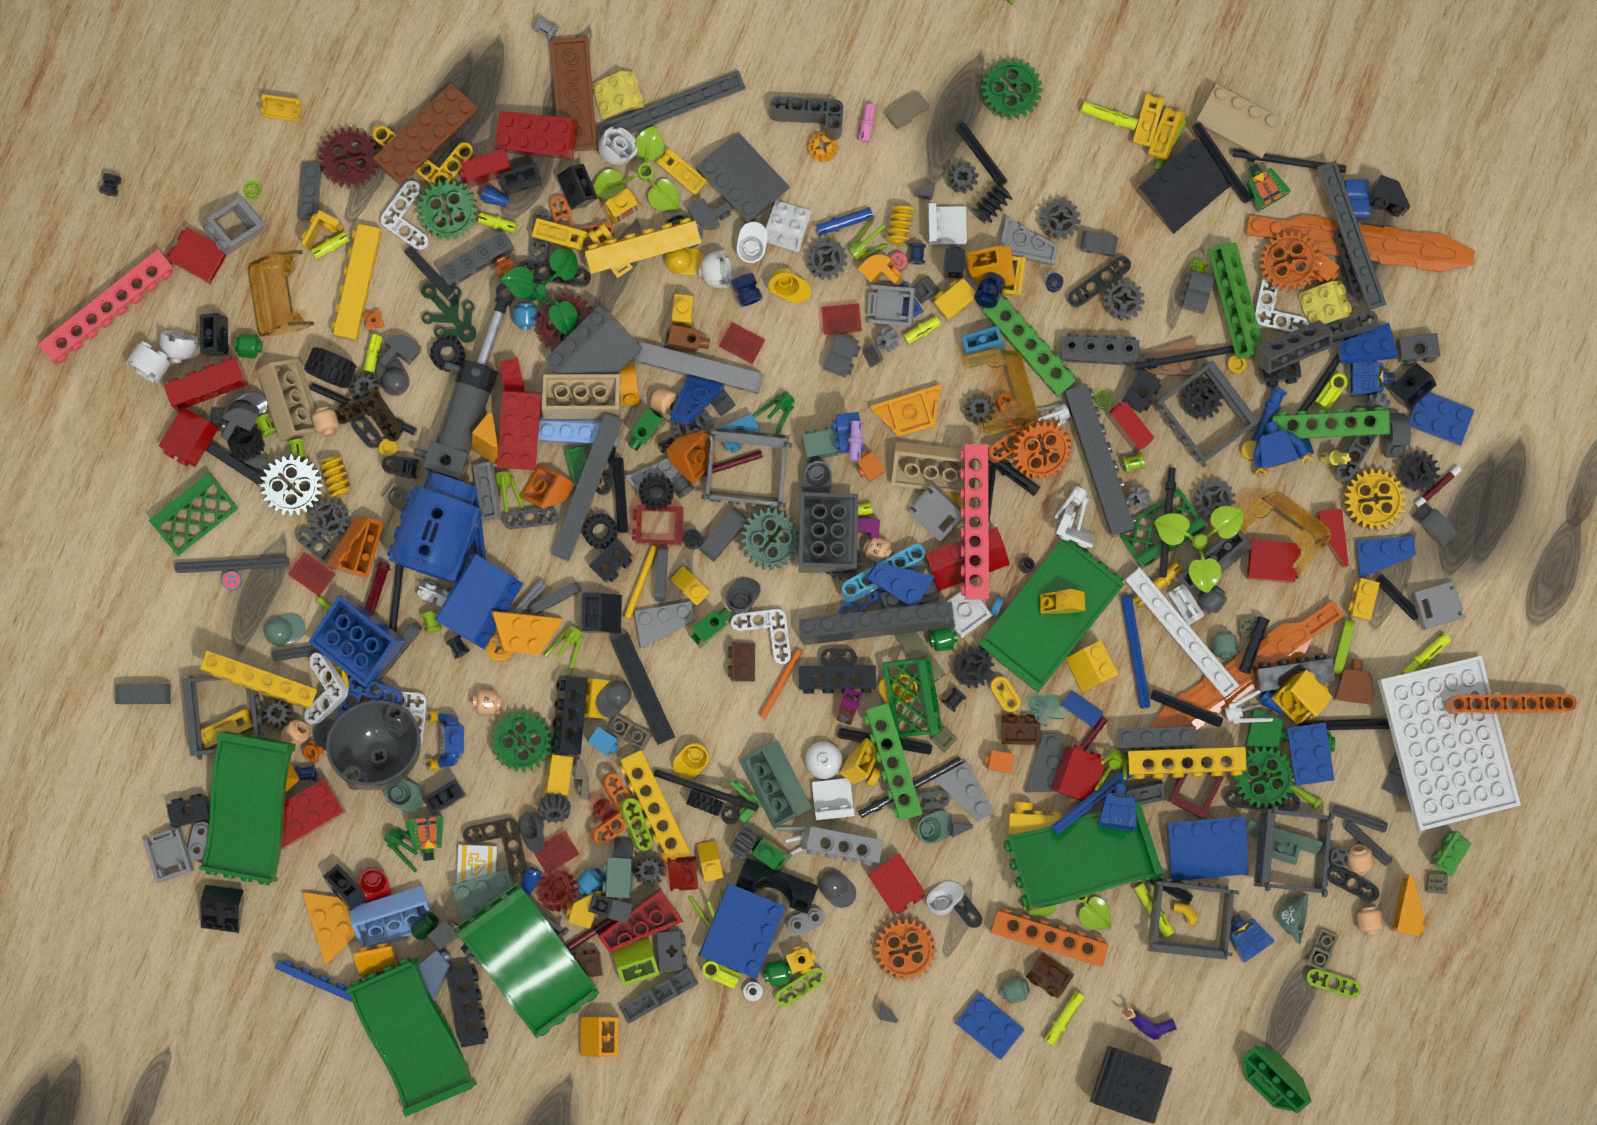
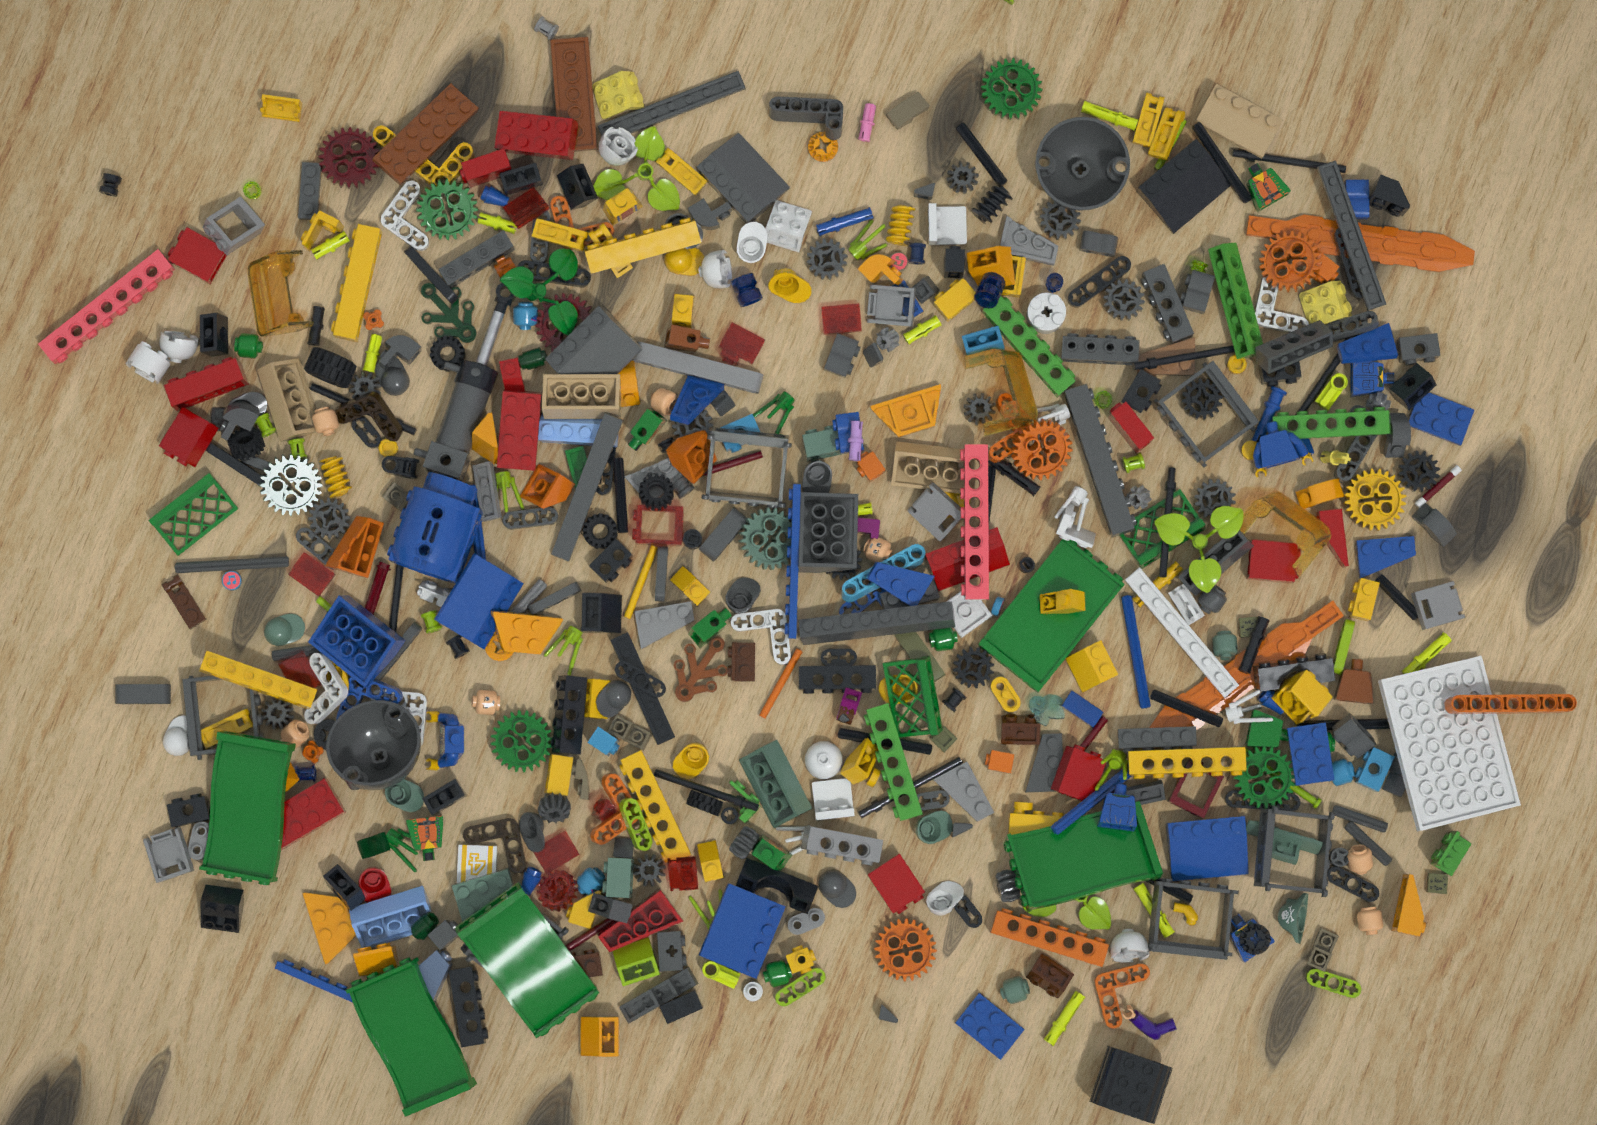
green wedge [1242,1045,1312,1113] -> none
none -> reddish brown plate [161,574,207,630]
none -> white cap [163,715,189,756]
none -> clear red plate [278,650,321,688]
none -> black pin [307,306,325,346]
none -> dark green bracket [357,832,391,859]
none -> clear red plate [502,187,550,229]
none -> dark green brick [518,347,547,370]
none -> black beam [615,661,666,698]
none -> black brick [660,990,704,1024]
none -> dark orange plant [674,637,728,702]
none -> clear red plate [720,348,741,366]
none -> blue plate [785,484,801,639]
none -> dark grey gear [995,869,1021,902]
none -> white brick [1026,293,1066,334]
none -> dark grey piece [1035,117,1130,211]
none -> orange beam [1094,963,1150,1029]
none -> white cylinder [1110,929,1150,963]
none -> dark grey brick [1140,263,1194,344]
none -> black gear [1239,924,1271,955]
none -> light orange brick [1296,479,1344,510]
none -> dark azure head [1328,759,1355,786]
none -> dark grey brick [1332,713,1376,758]
none -> dark azure brick [1354,747,1395,792]

